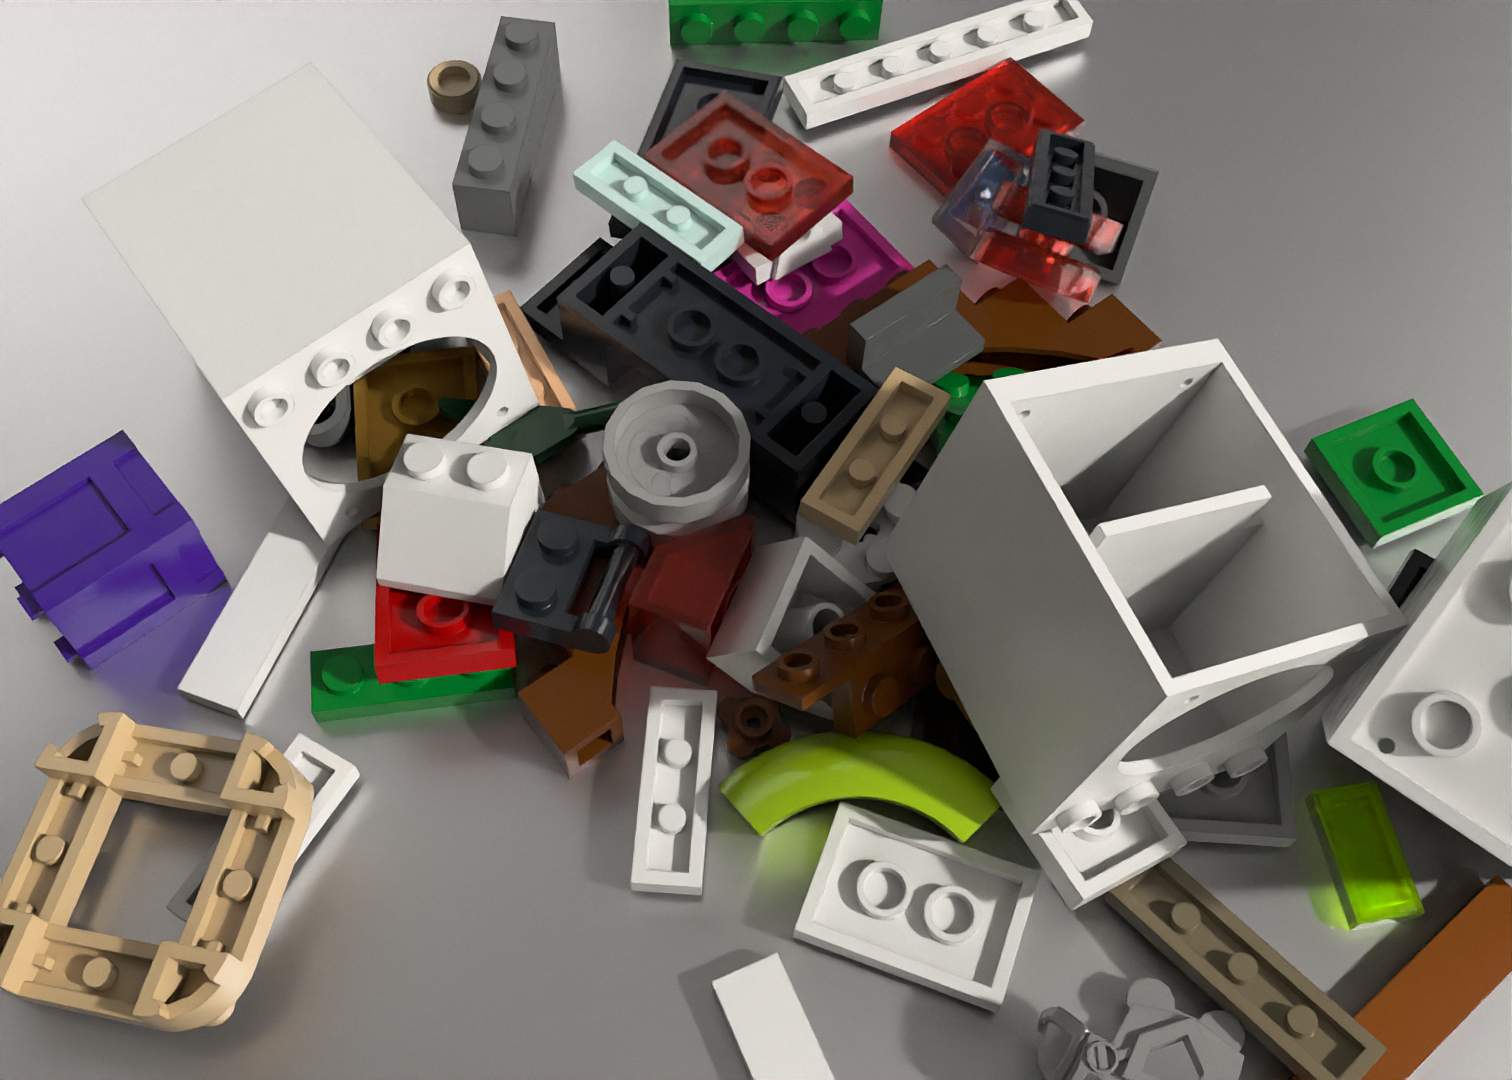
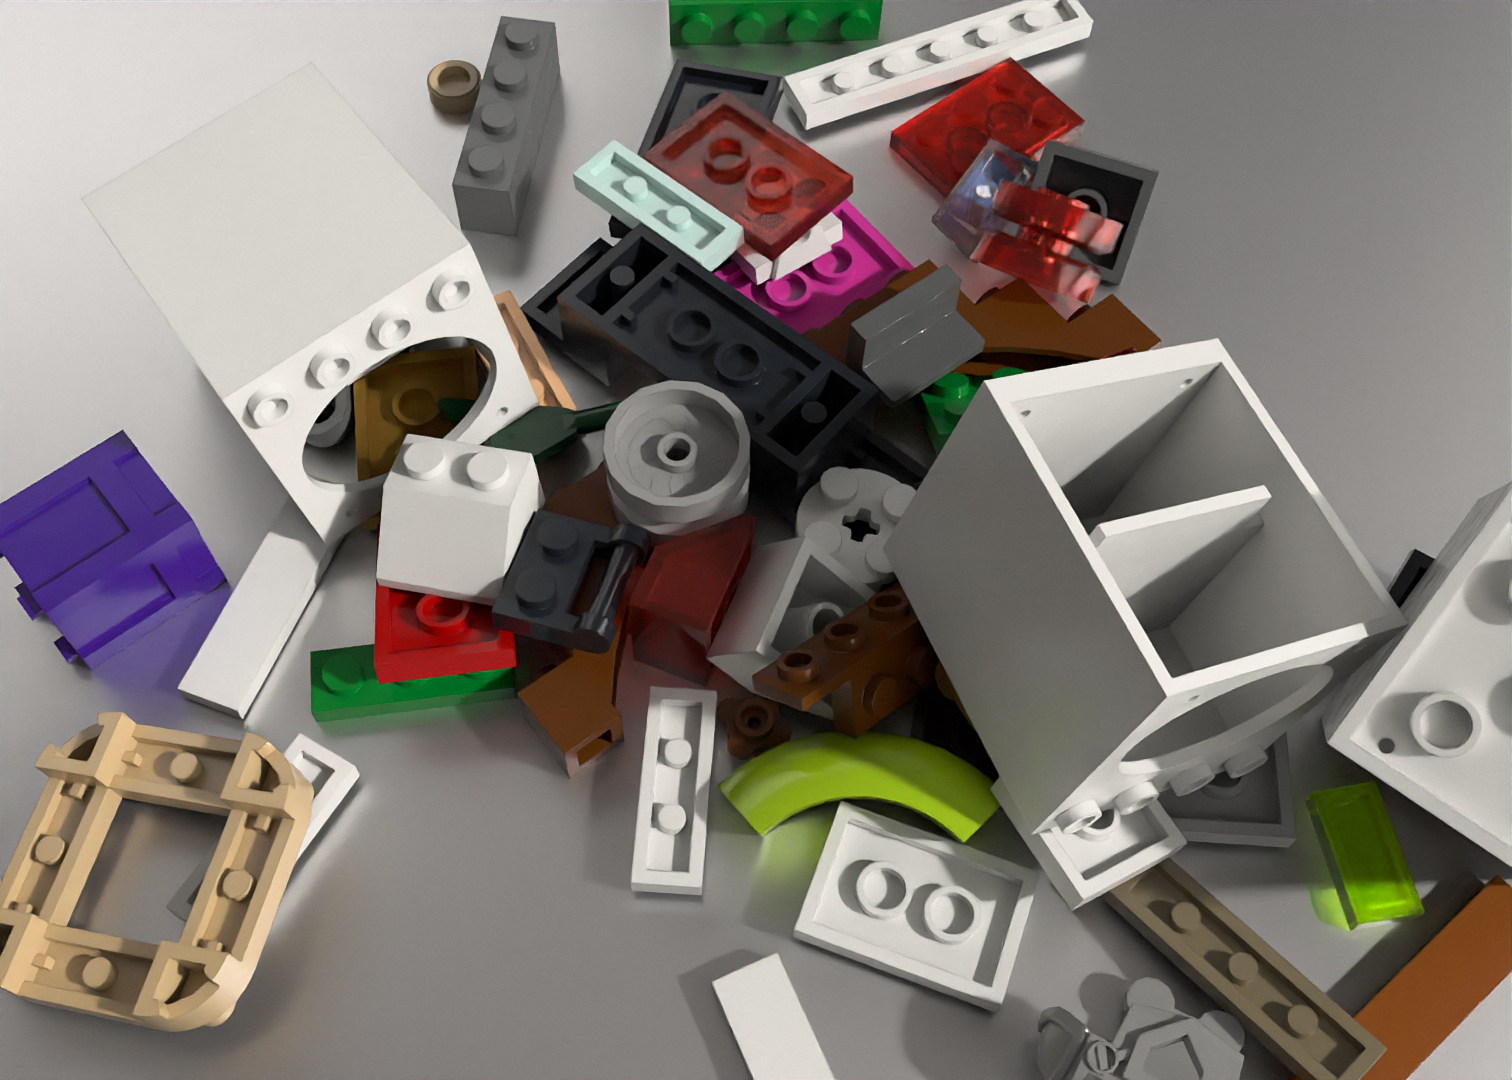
tan plate [798,367,952,546] -> none
black tile [1021,129,1095,245] -> none
green plate [1304,398,1484,549] -> none

